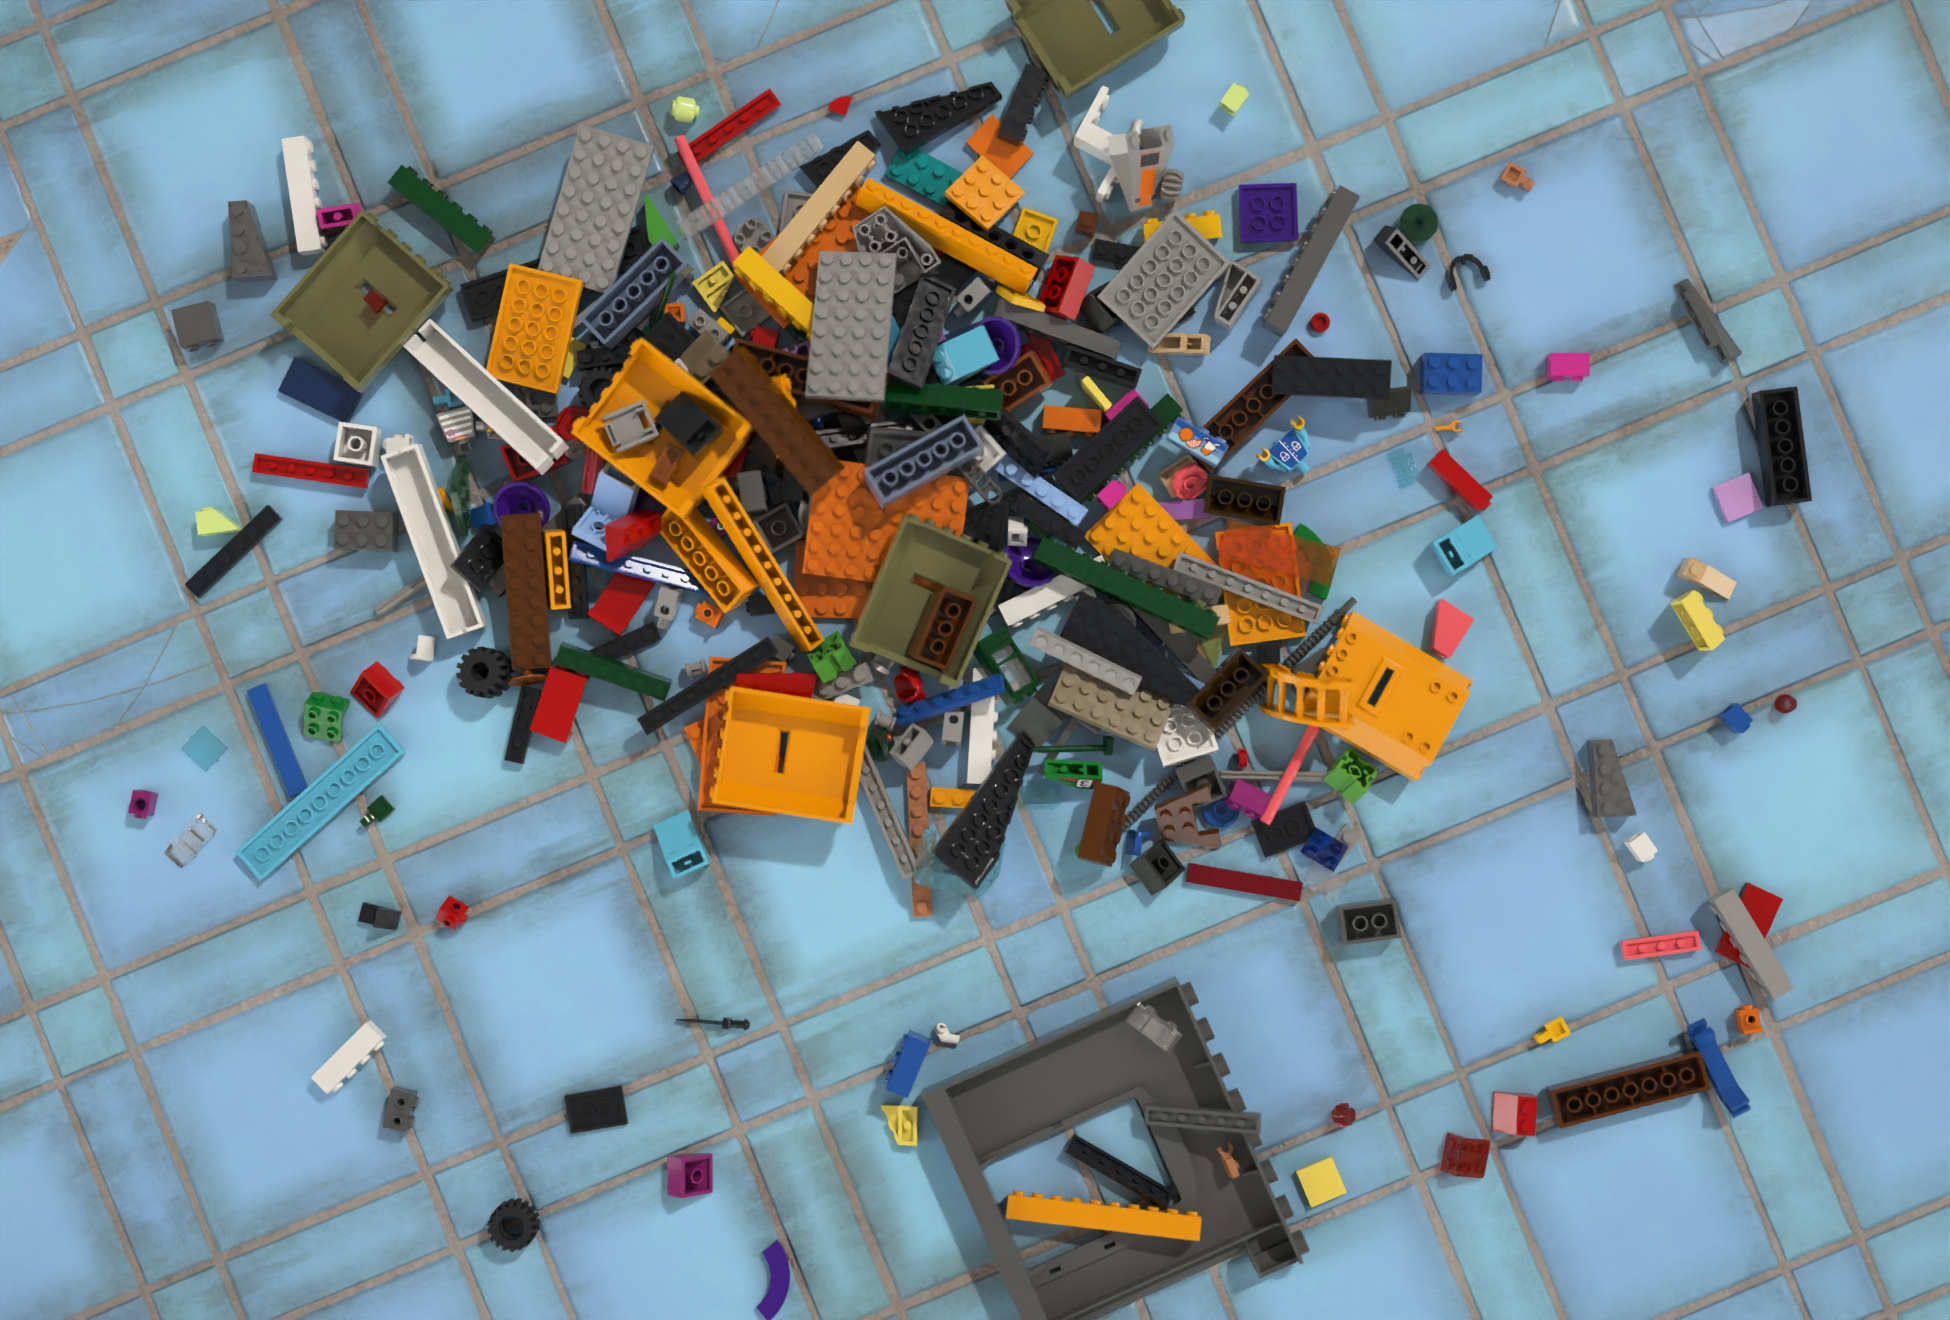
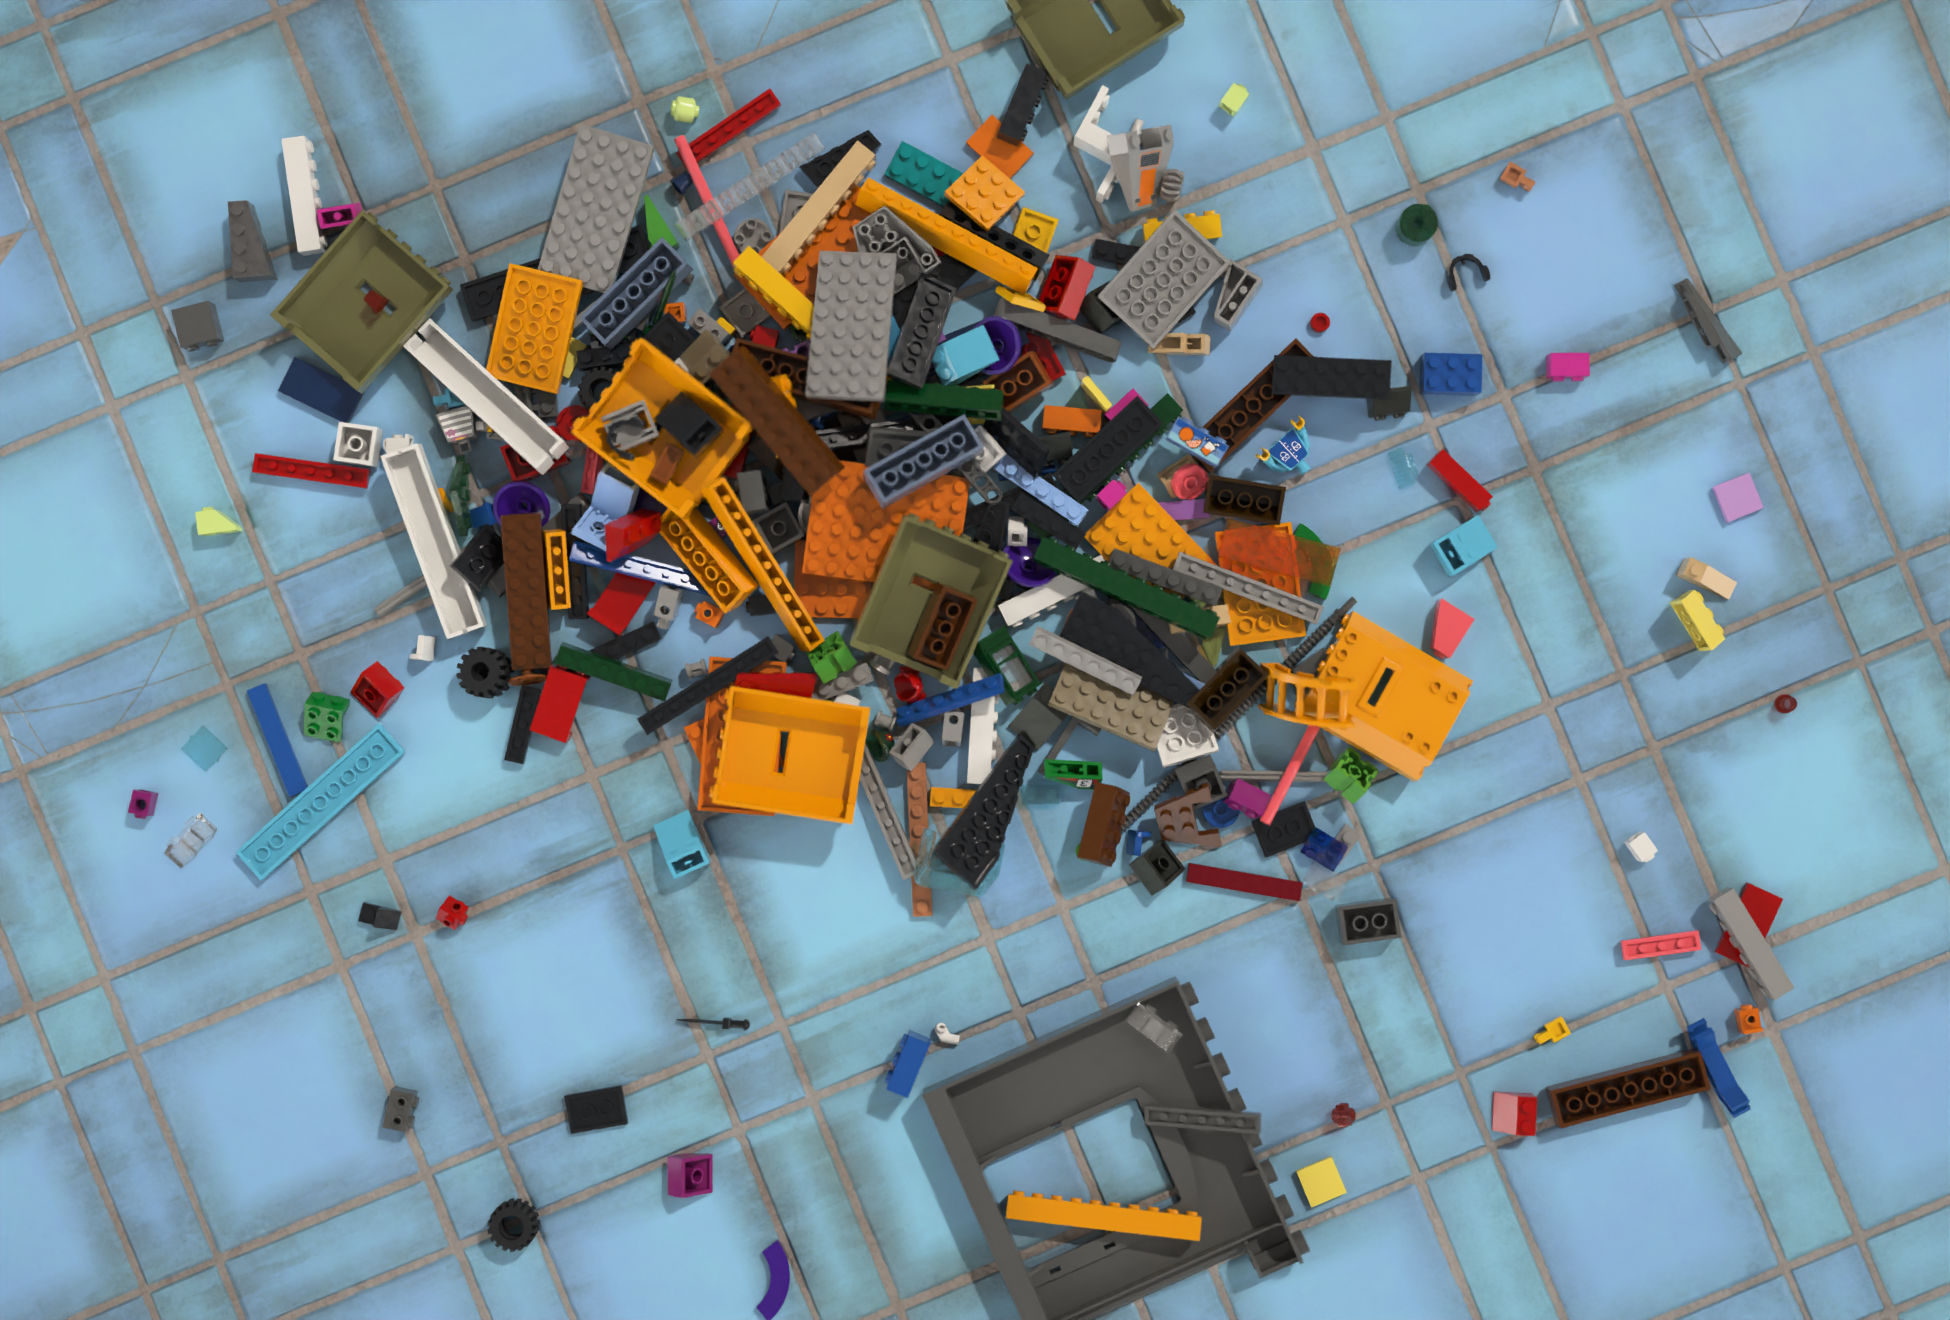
black plate [185,505,283,598] -> none
white brick [311,1020,387,1094] -> none
dark grey brick [334,510,399,552] -> none
dark green plate [359,795,395,827] -> none
dark green brick [387,165,495,257] -> none
light yellow wing [692,260,734,314] -> none
red tile [828,96,852,117] -> none
black wing [875,82,1002,156] -> none
light yellow wing [881,1104,919,1146] -> none
light grey torso [952,277,995,318] -> none
dark green piece [1032,736,1114,755] -> none
black brick [1062,345,1142,390] -> none
black plate [1065,1134,1174,1209] -> none
reddish brown brick [1075,210,1099,238] -> none
nougat plate [1217,1142,1240,1178] -> none
red tile [1237,748,1247,768] -> none
dark purple plate [1238,183,1299,243] -> none
black brick [1258,643,1280,663] -> none
dark grey brick [1261,185,1360,338] -> none
black slope [1373,225,1431,280] -> none
light orange hand [1435,420,1464,433] -> none
clear red bracket [1440,1132,1490,1178] -> none
flat silver wedge [1587,739,1637,818] -> none
blue brick [1718,703,1753,733] -> none
black brick [1751,386,1812,508] -> none
none -> black piece [606,418,645,461]

